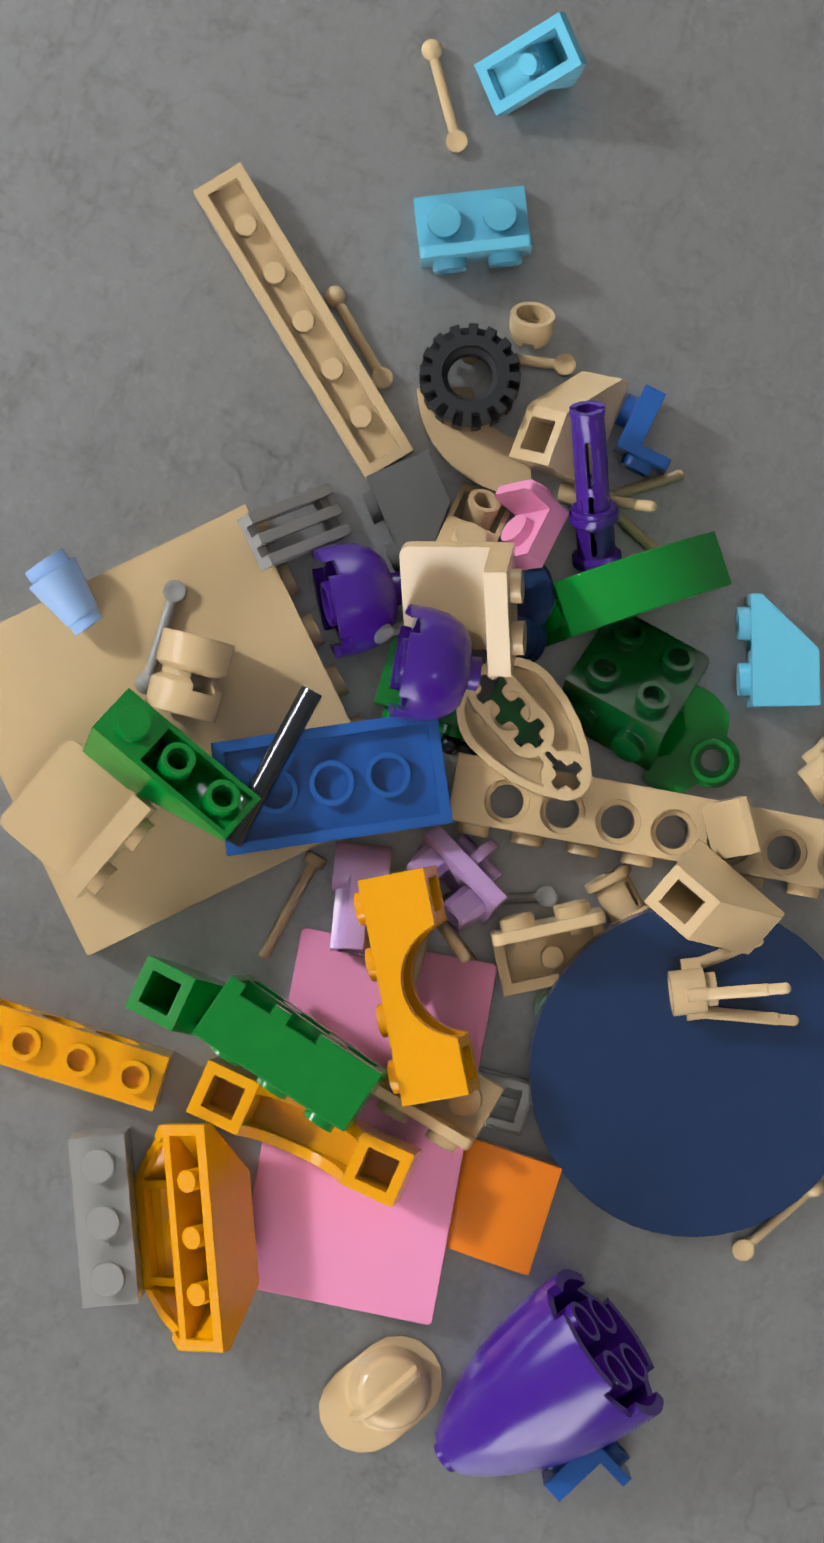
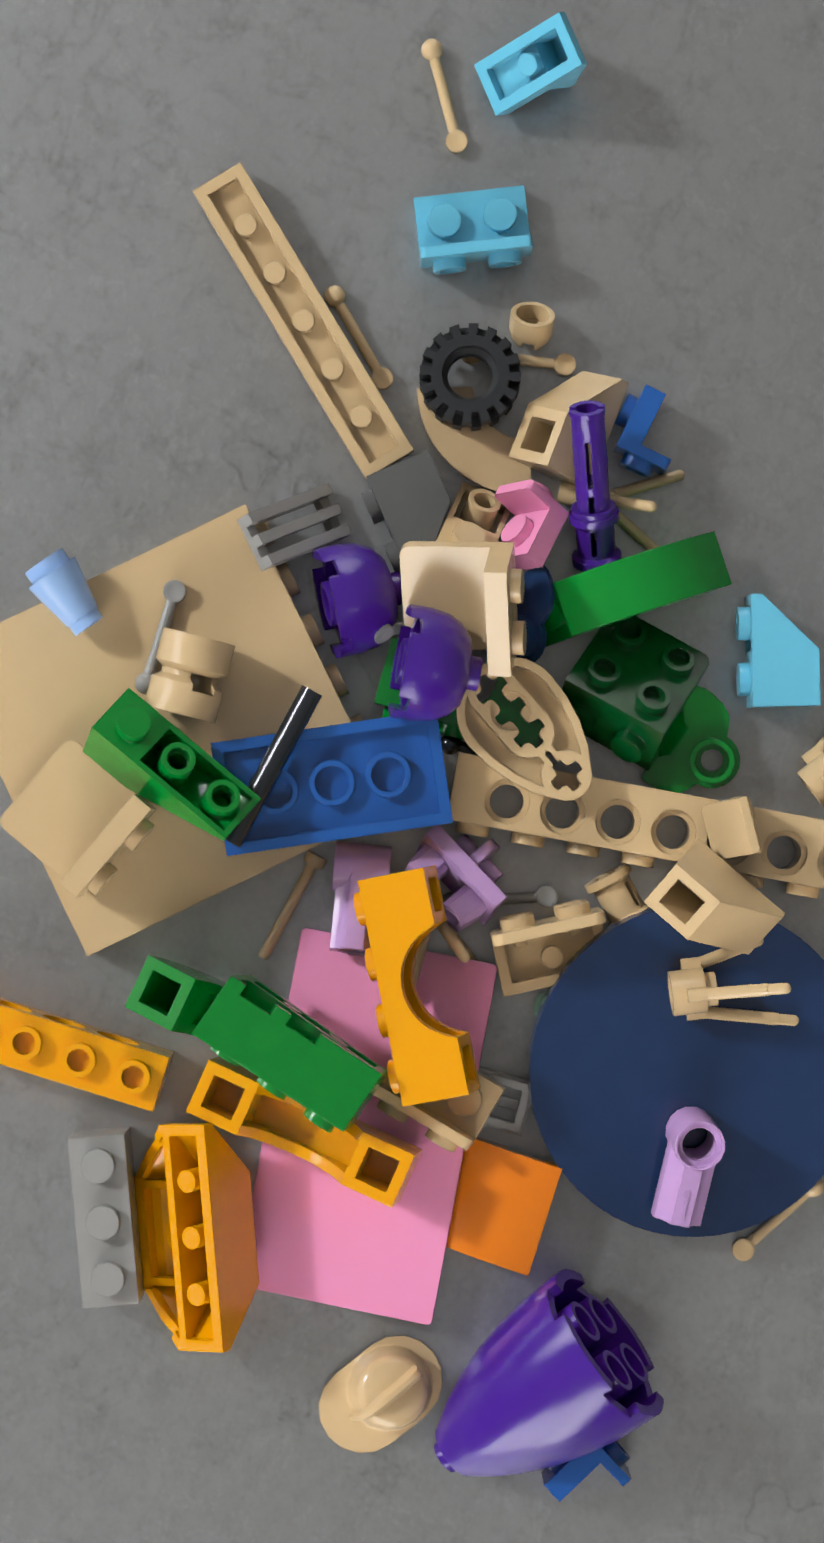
none -> lavender piece [651,1107,725,1228]

